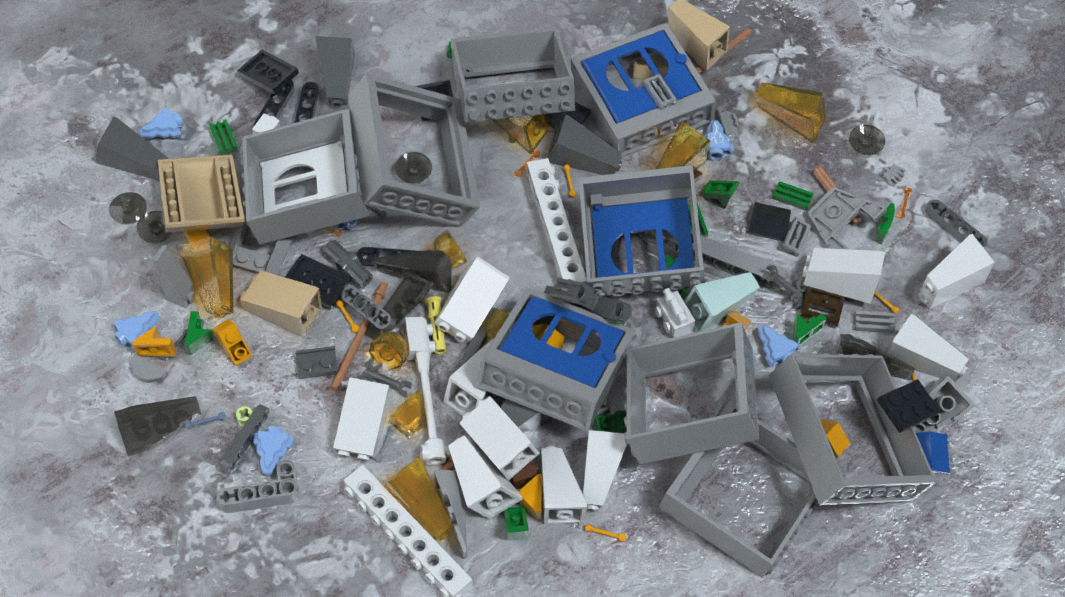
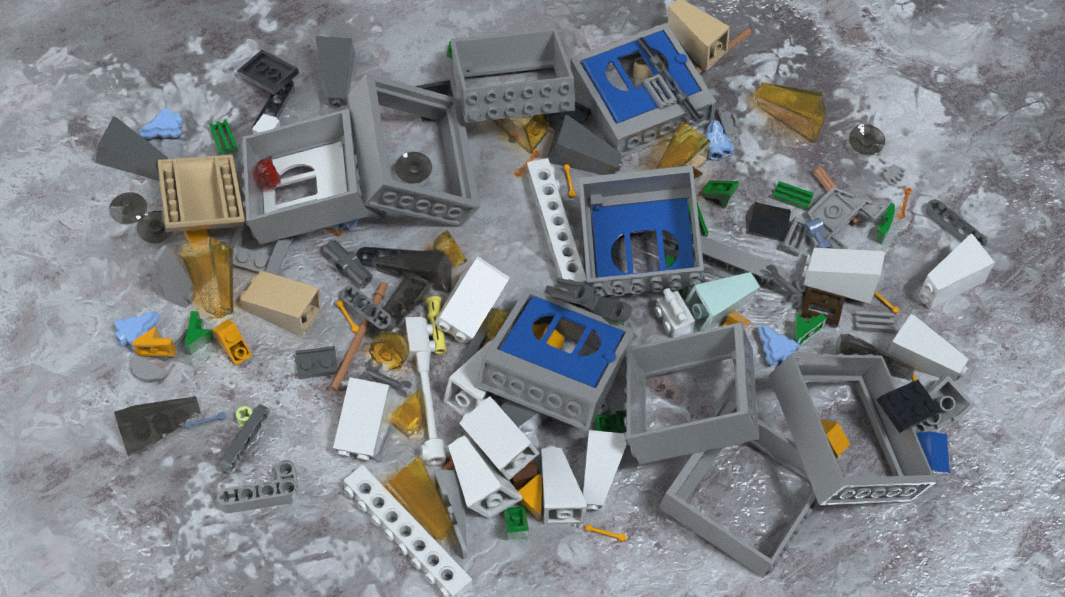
light blue rock [253,426,294,475] -> none
black plate [285,254,351,310] -> none
black beam [295,82,319,123] -> none
none -> clear red hair [253,156,281,189]
none -> piece [637,37,703,124]
none -> sand blue leg [804,218,833,249]

